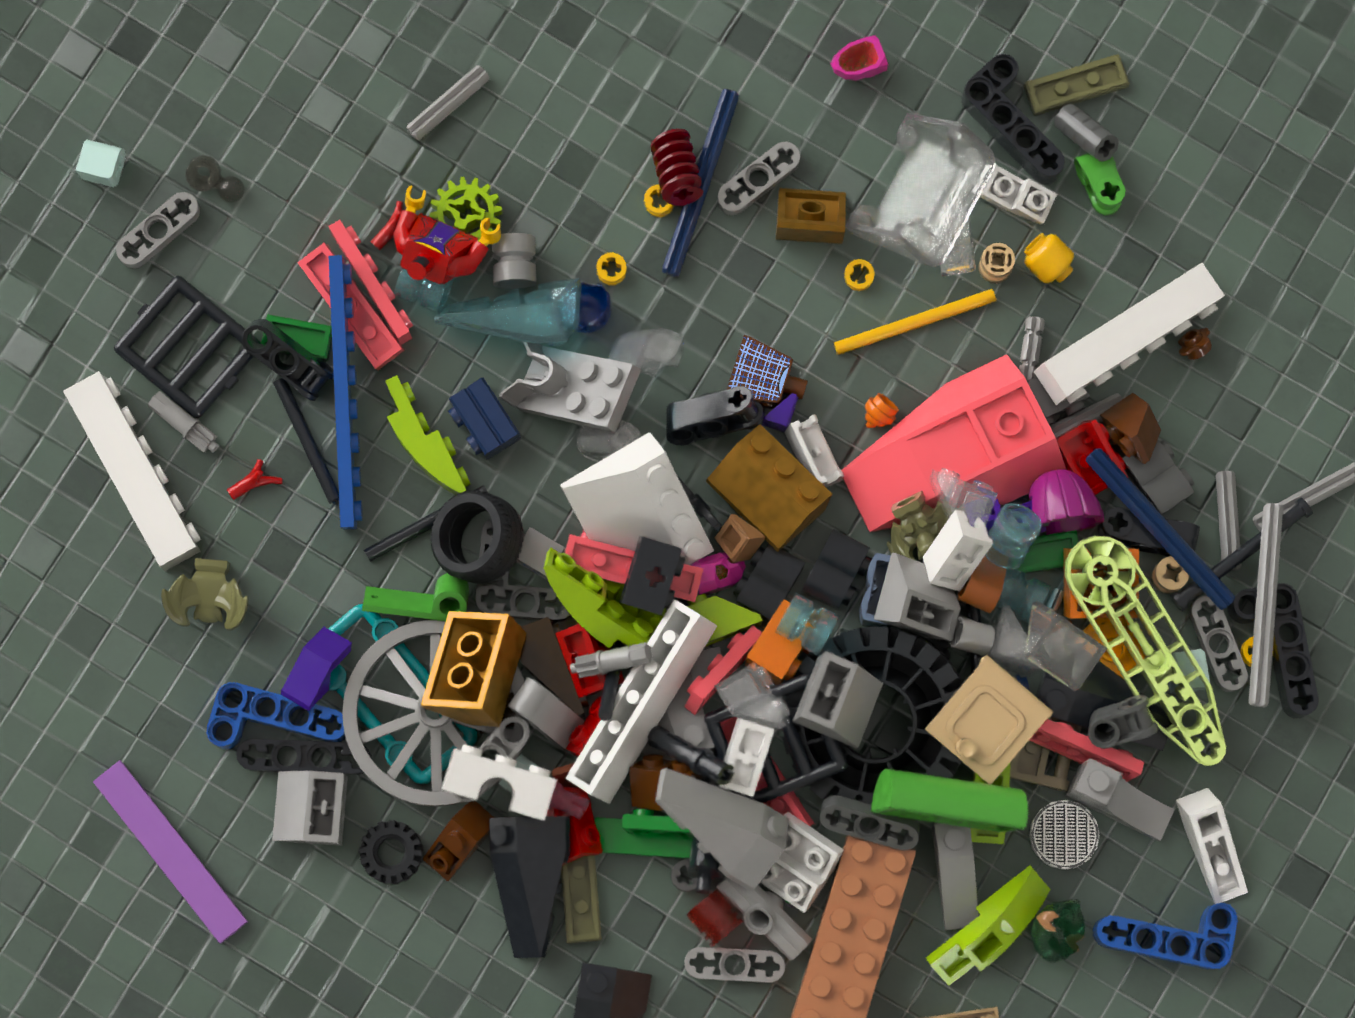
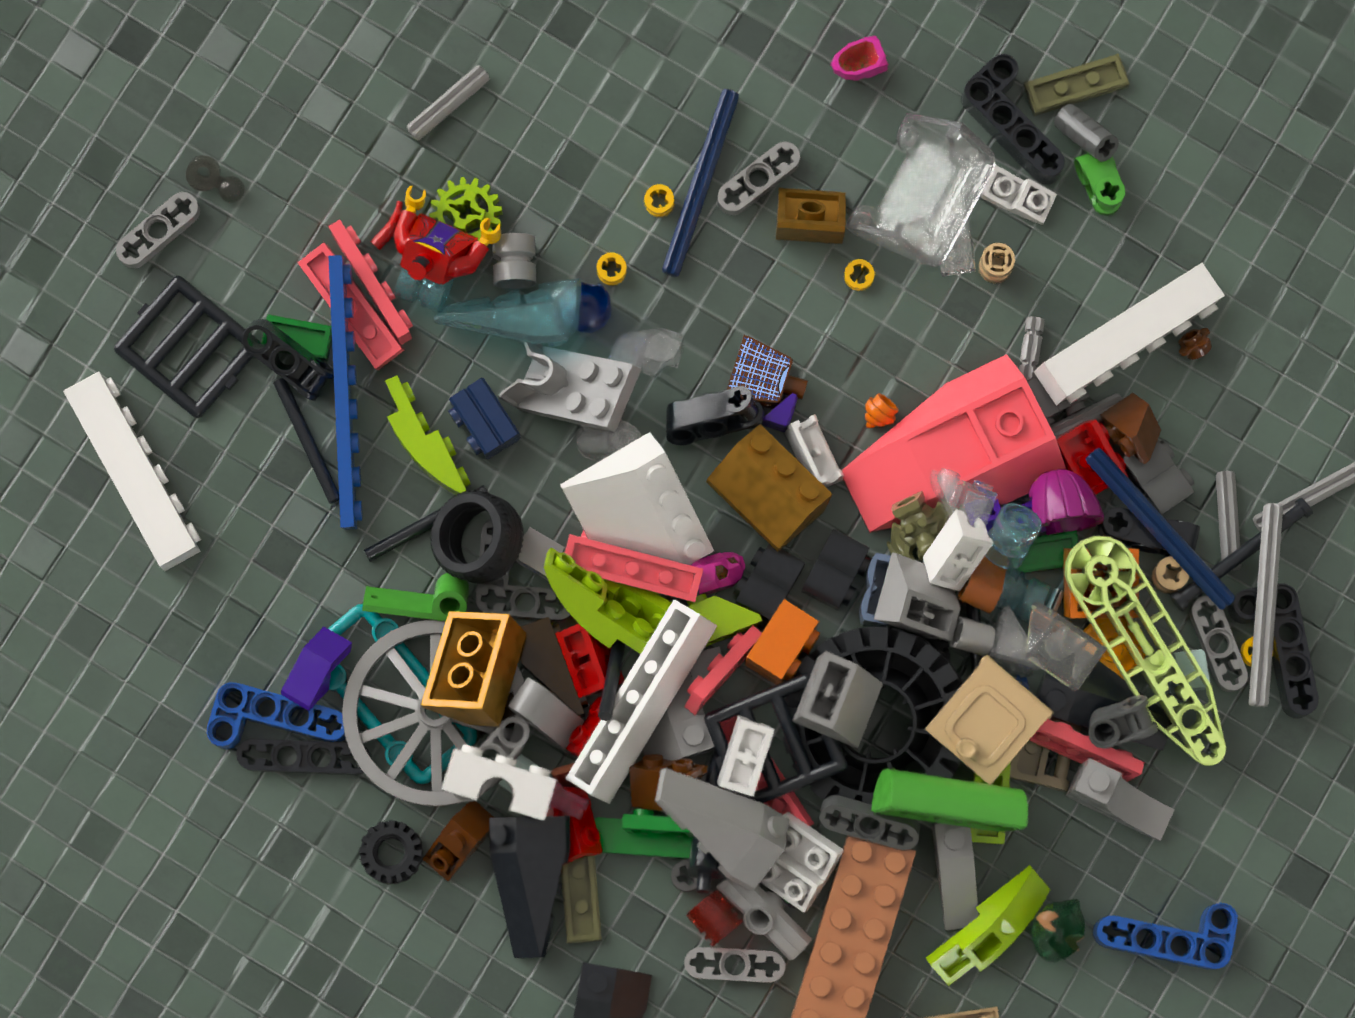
light aqua piece [76,140,125,187] -> none
medium lavender tile [93,760,248,944] -> none
light grey piece [148,391,219,453] -> none
olive animal [161,558,249,630] -> none
red bar [227,459,283,500] -> none
light grey slope [272,771,348,846] -> none
light grey piece [570,642,653,678] -> none
black brick [619,536,685,615] -> none
black pin [647,726,734,785] -> none
dark red piece [650,129,704,206] -> none
black piece [677,476,722,533] -> none
medium nougat slope [714,514,766,562] -> none
clear slope [715,663,791,729] -> none
clear light blue wheel [775,593,840,656] -> none
yellow piece [834,289,996,355] -> none
yellow head [1024,233,1074,283] -> none
tile [1029,800,1099,870] -> none
white slope [1176,788,1248,904] -> none

